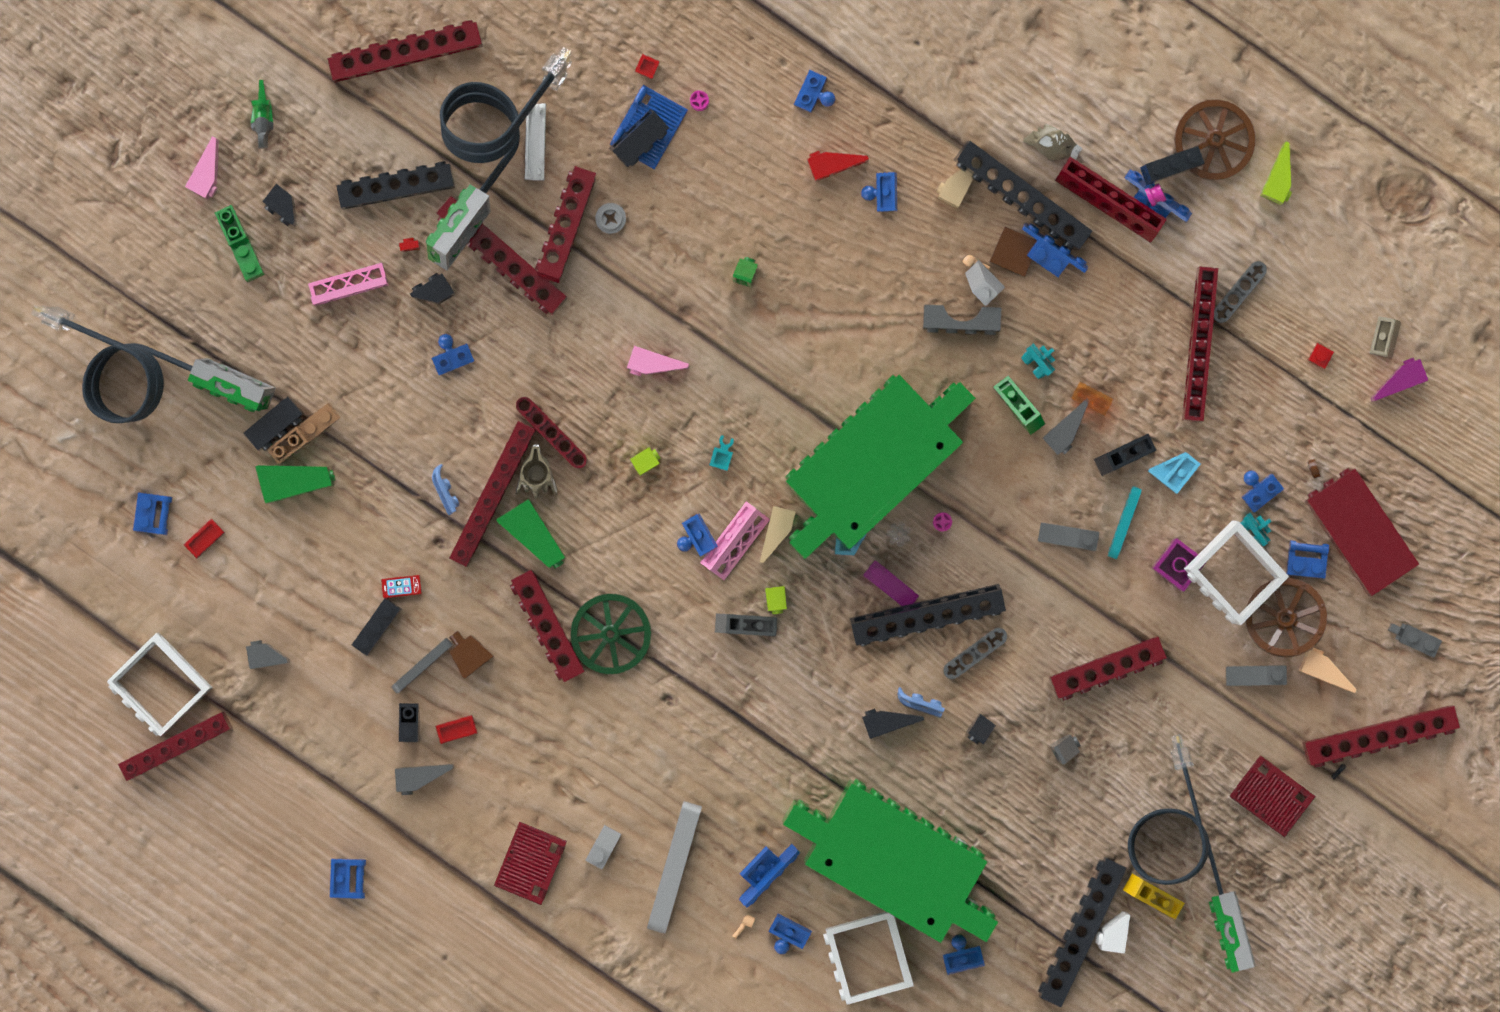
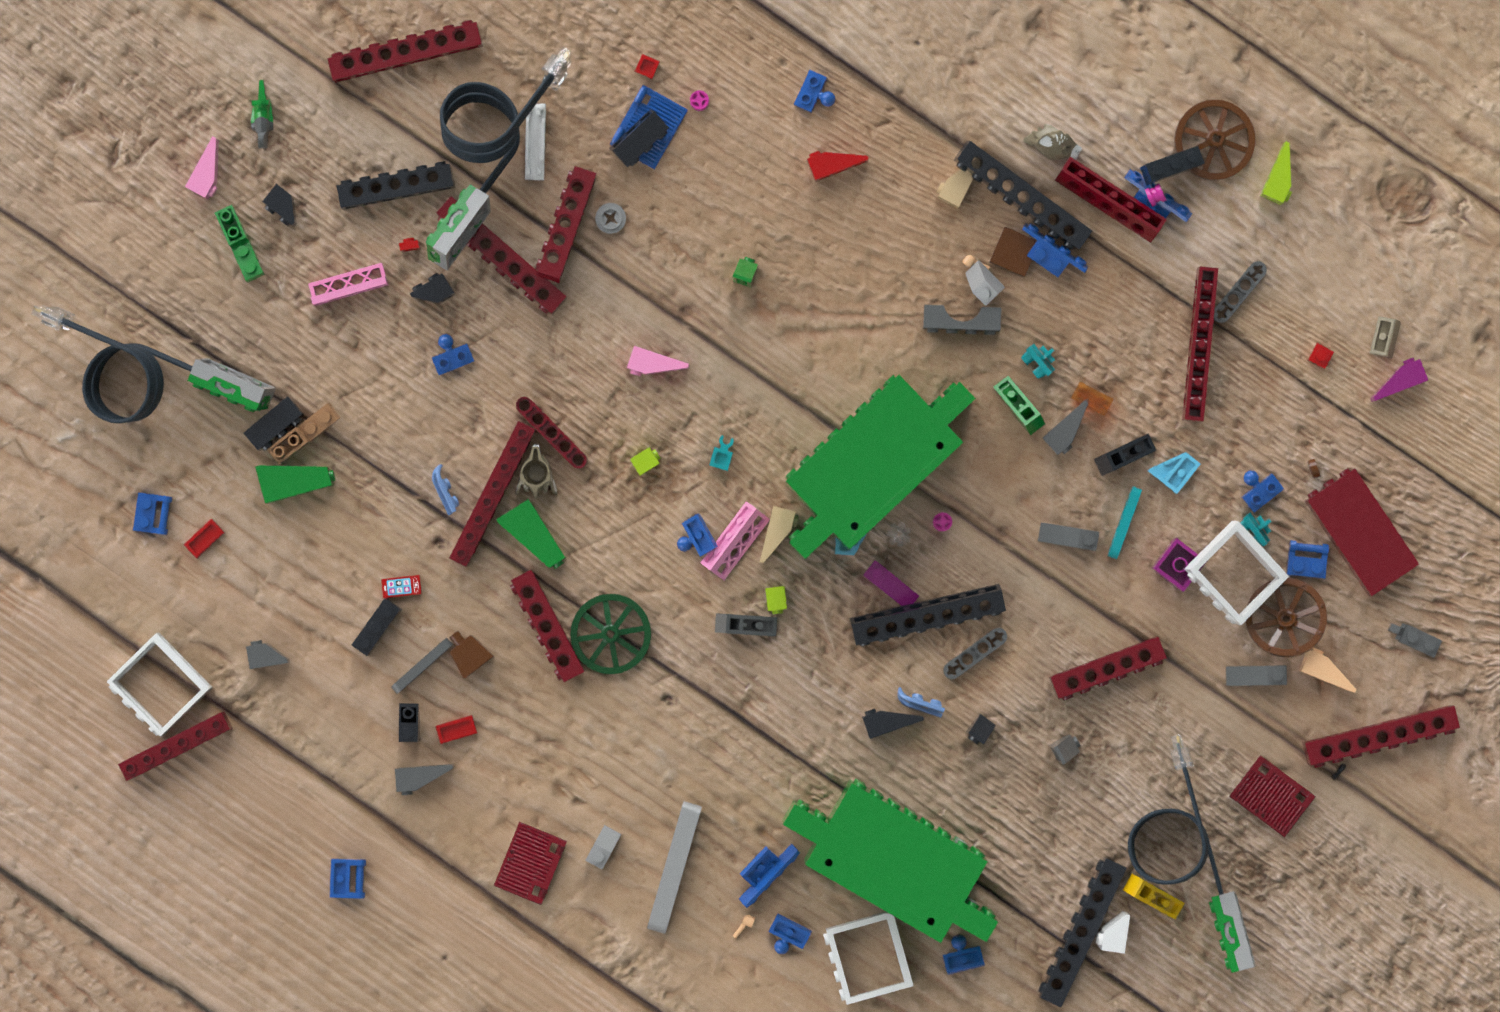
blue plate [861,172,898,212] -> none

